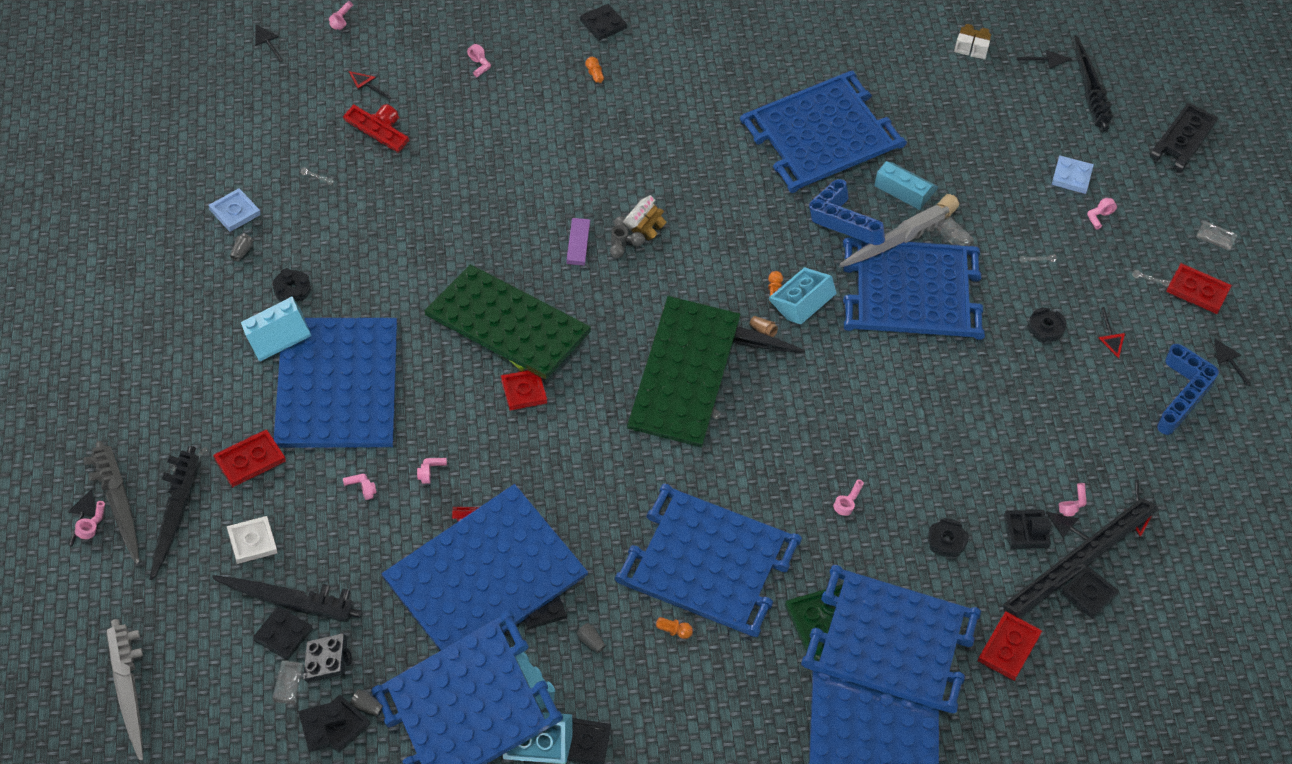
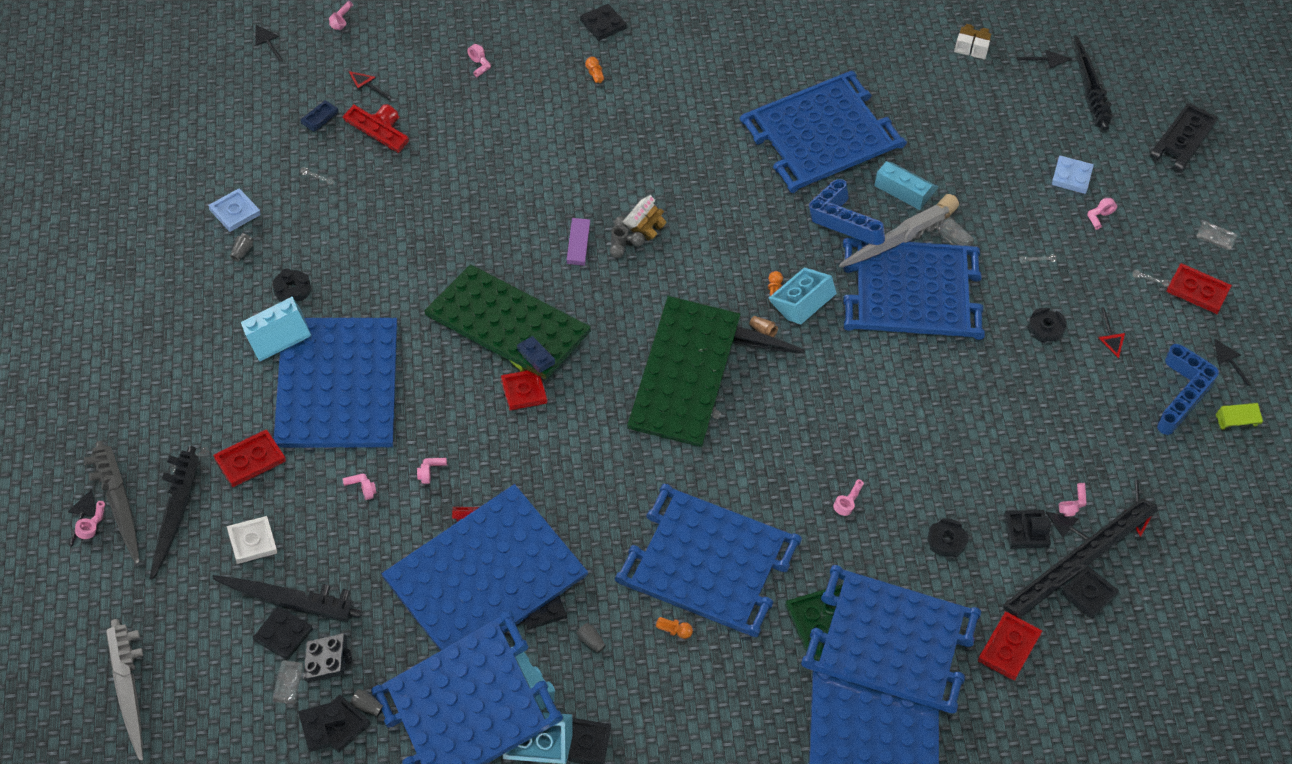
none -> dark blue plate [301,100,339,132]
none -> dark blue plate [517,336,555,373]
none -> lime hinge [1216,403,1263,429]

